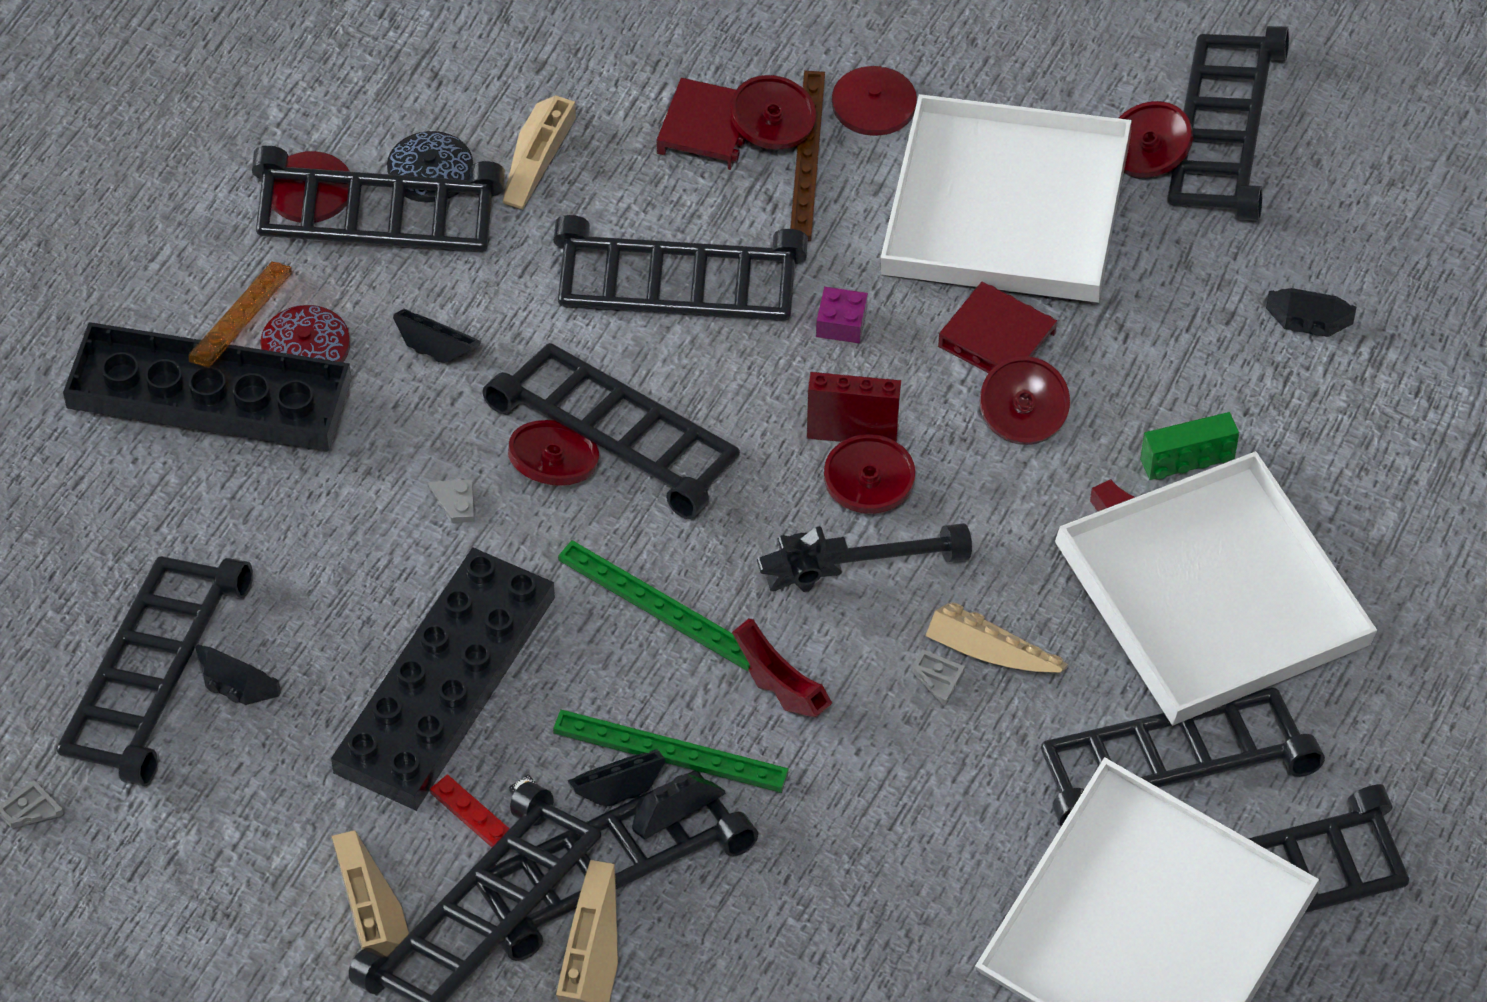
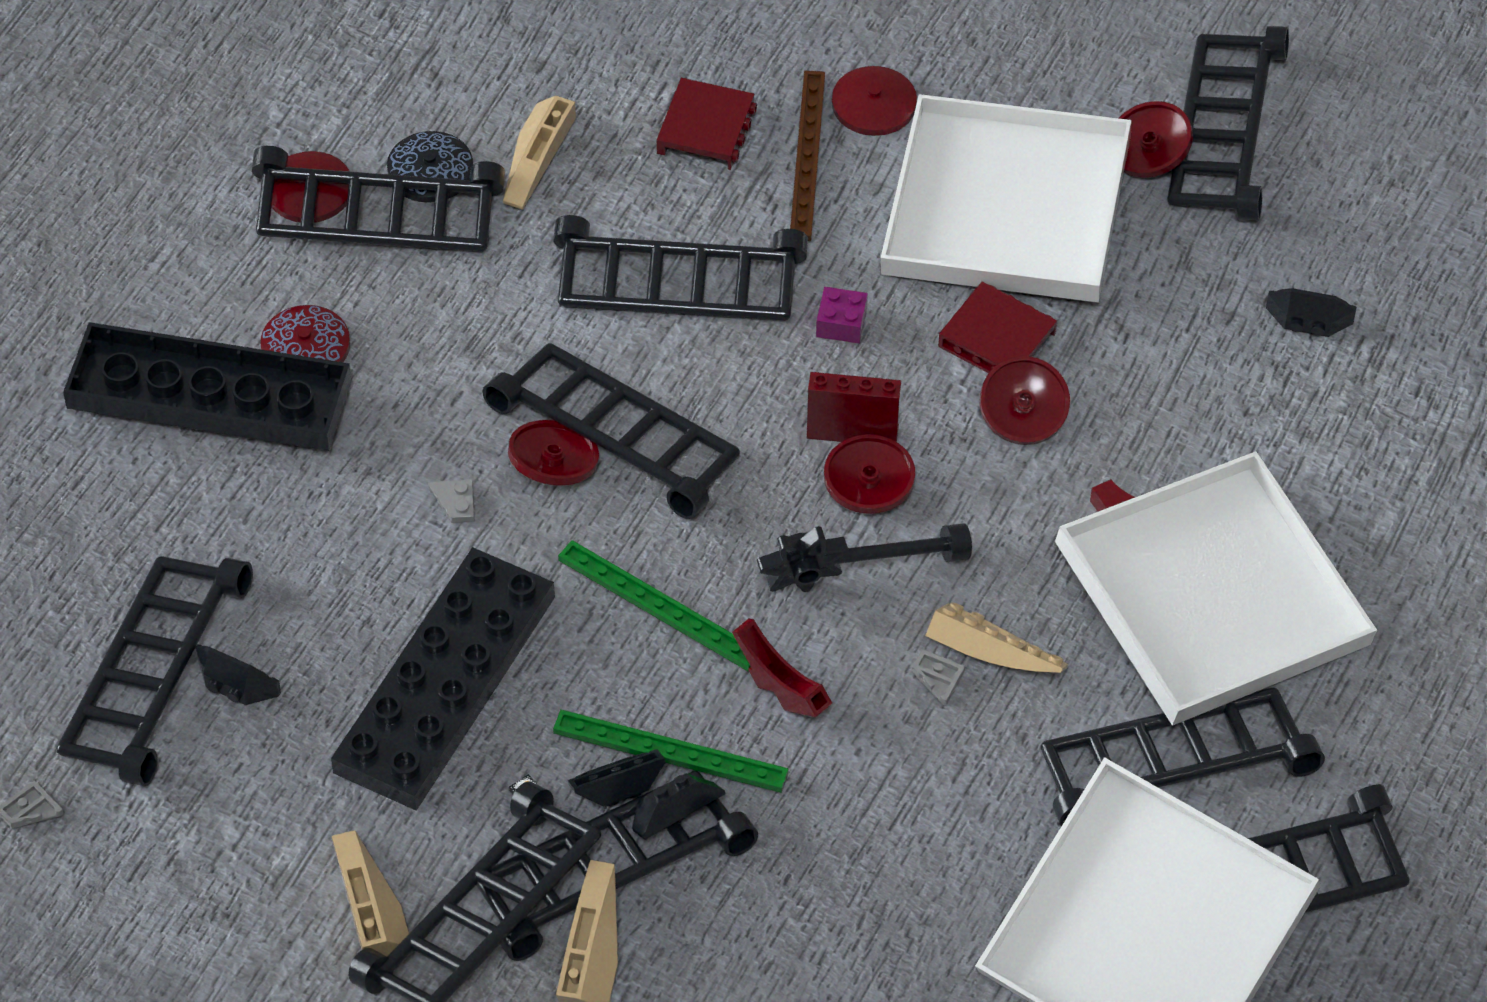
clear orange plate [189,261,291,367] -> none
black wedge [393,309,481,363] -> none
red plate [430,774,510,847] -> none
dark red dish [730,75,816,150] -> none
green brick [1140,412,1239,480] -> none

